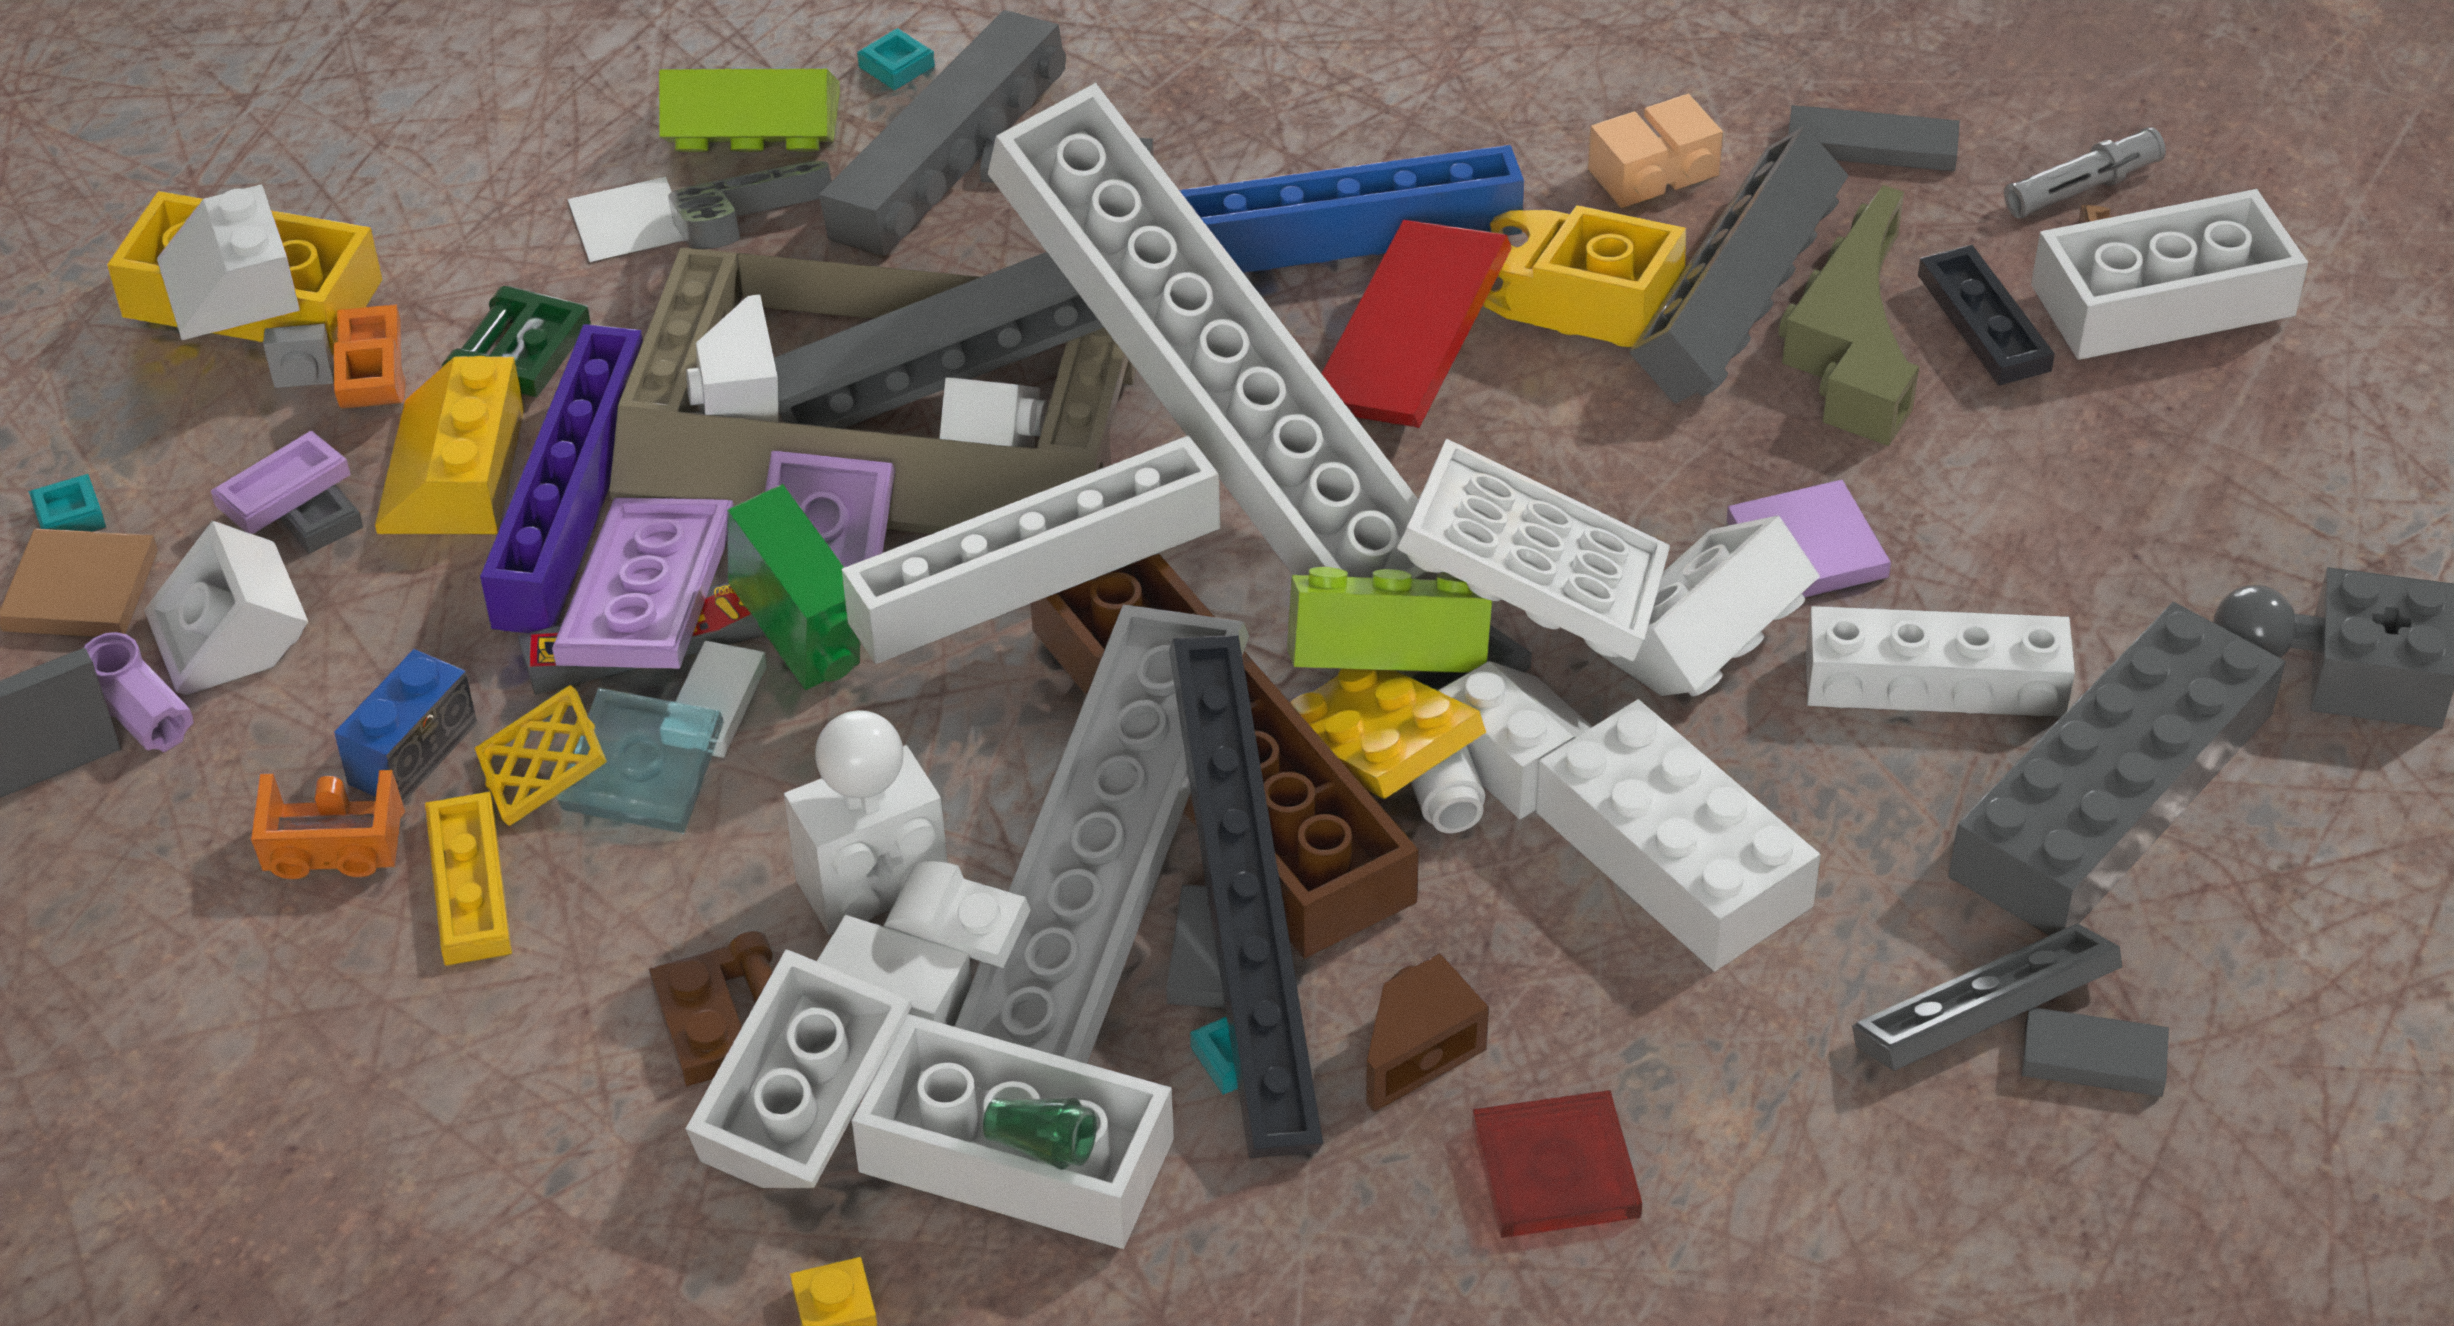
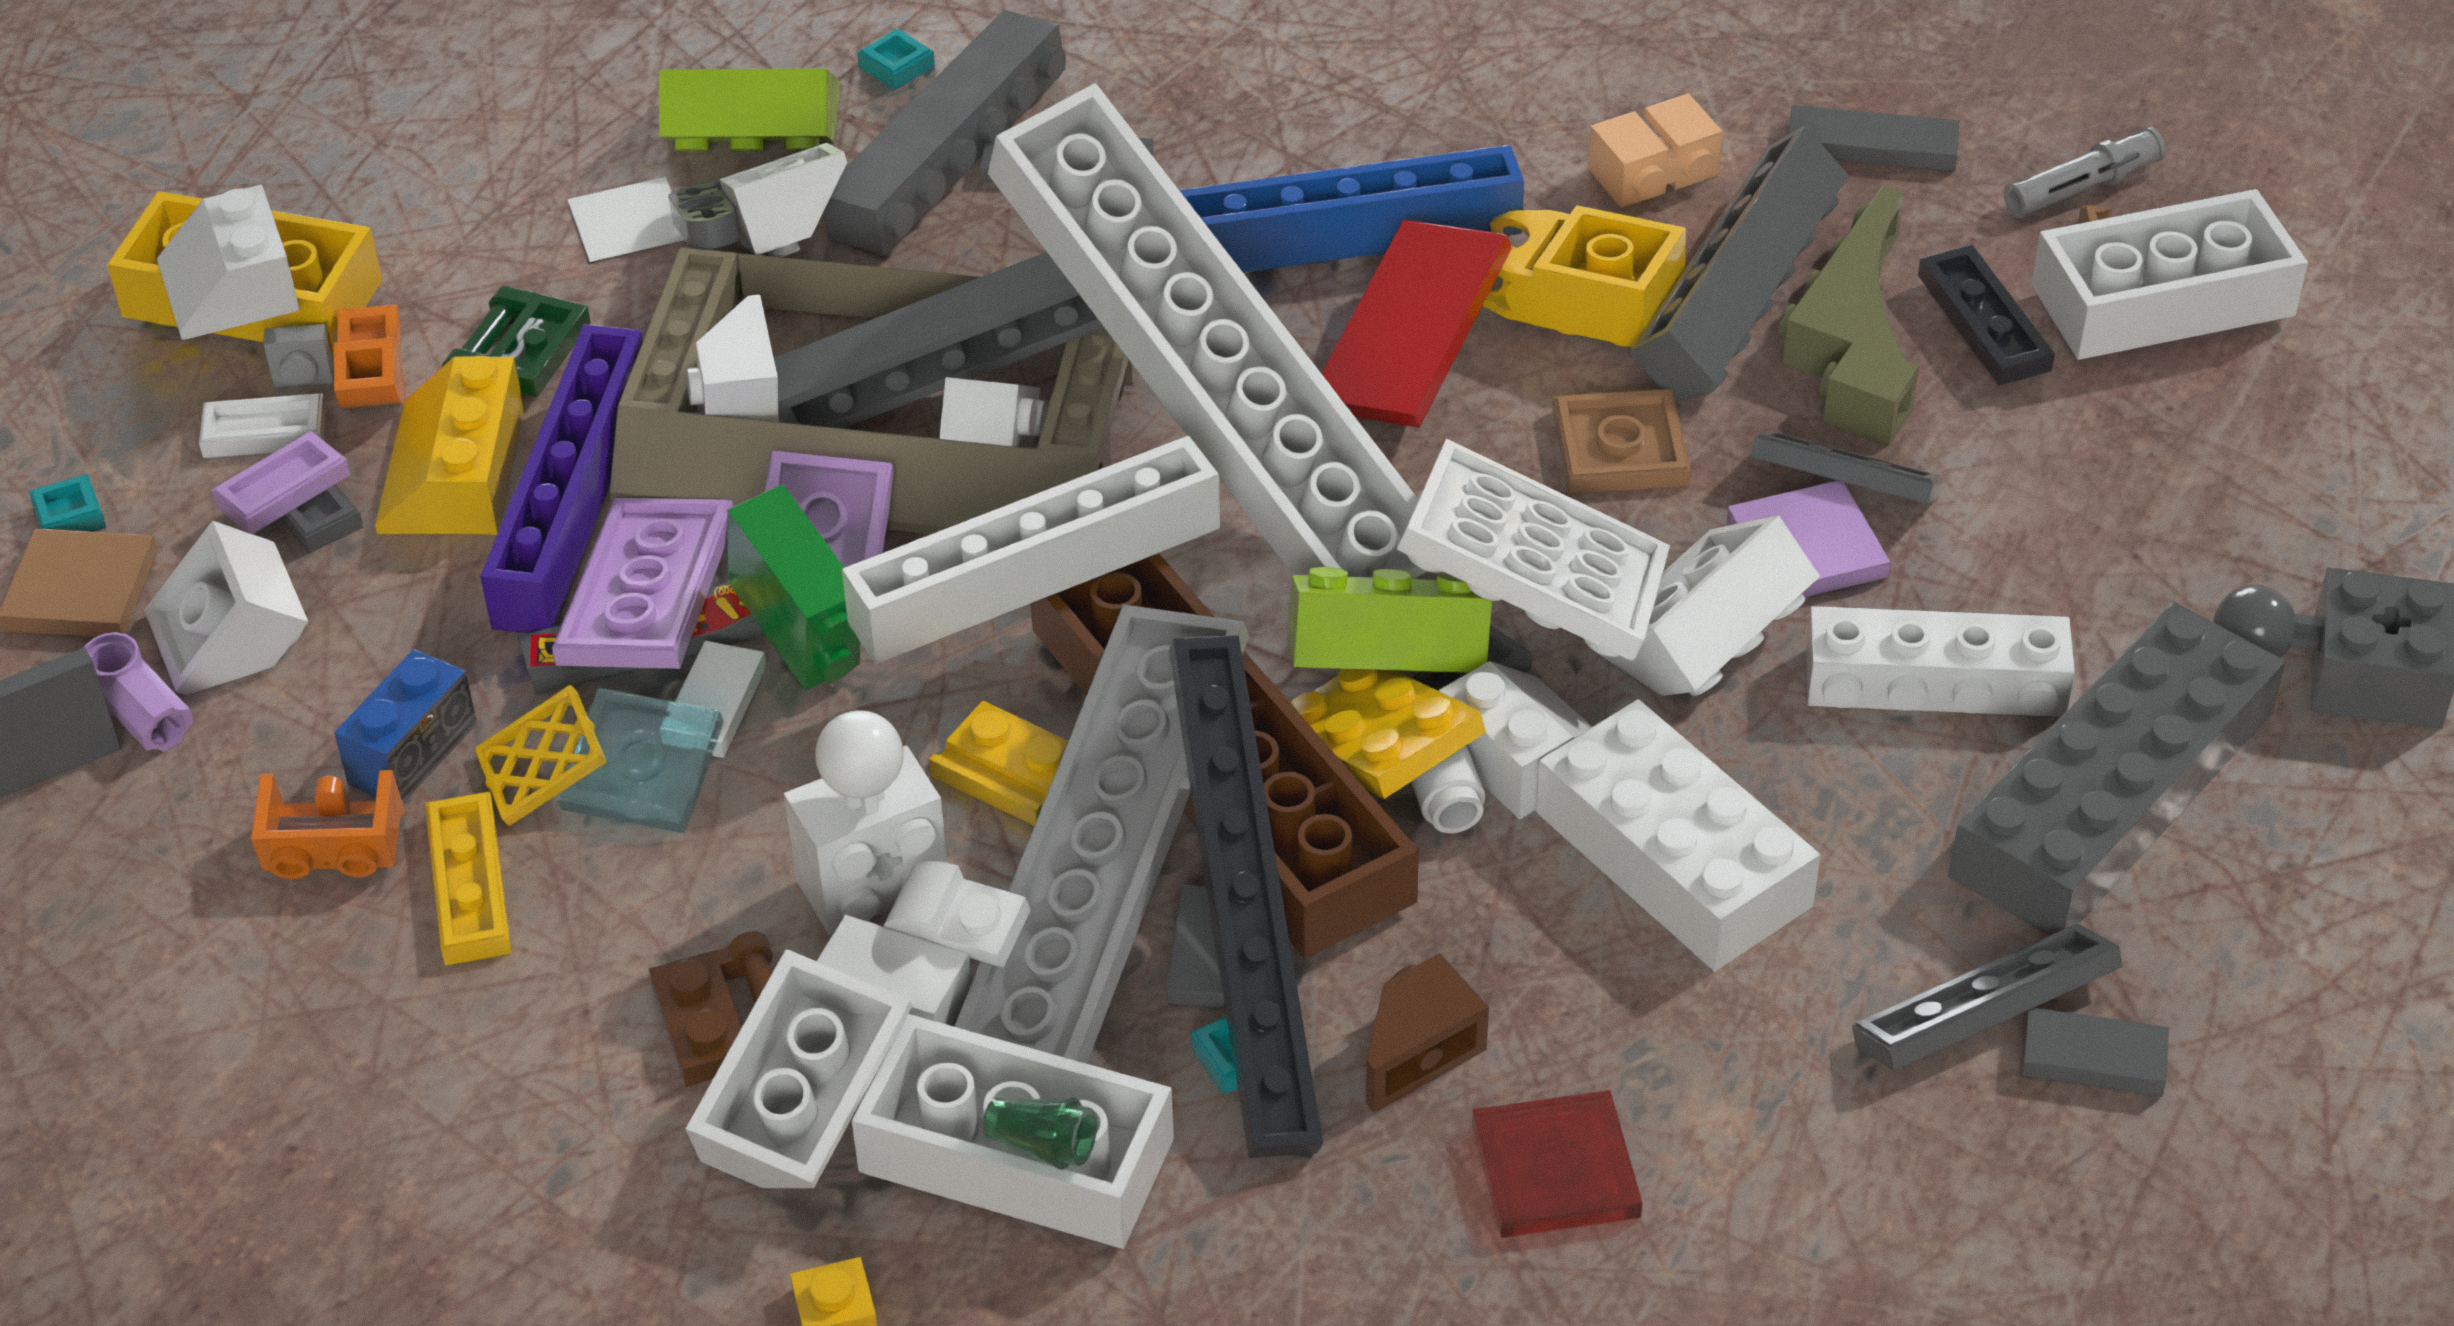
none -> white tile [199,393,327,459]
none -> white slope [719,143,847,257]
none -> yellow plate [929,700,1068,826]
none -> medium nougat tile [1553,389,1691,494]
none -> dark grey tile [1750,430,1942,504]

